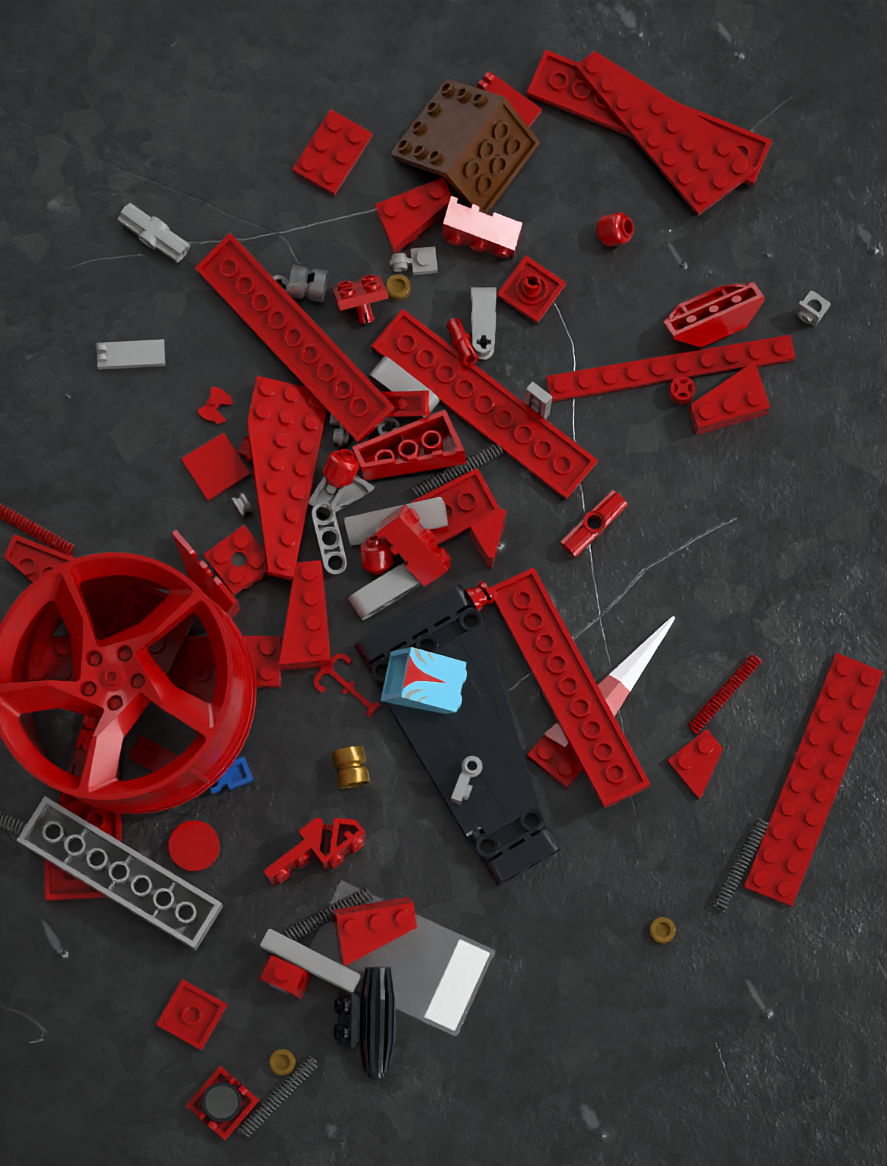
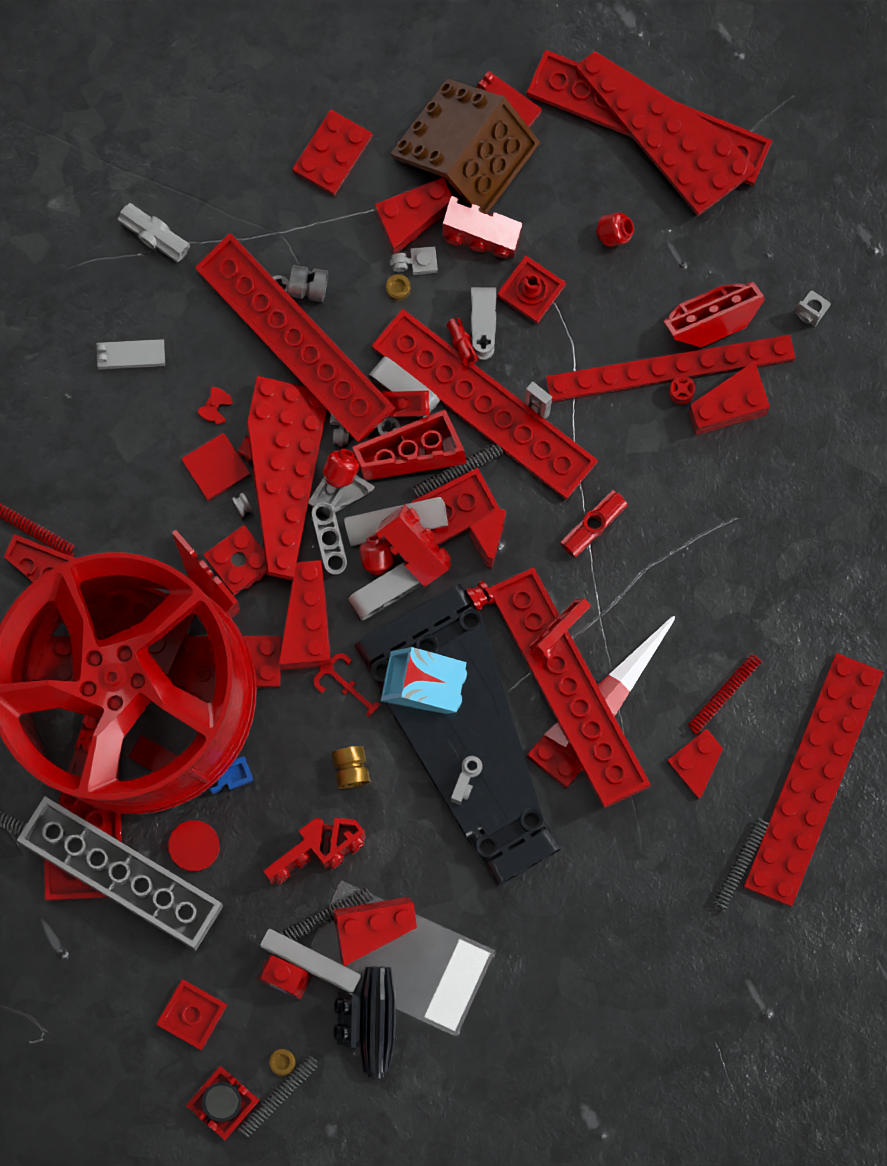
red plate [332,274,388,324] -> none
pearl gold tile [649,917,676,944] -> none
none -> red hinge [529,598,591,659]

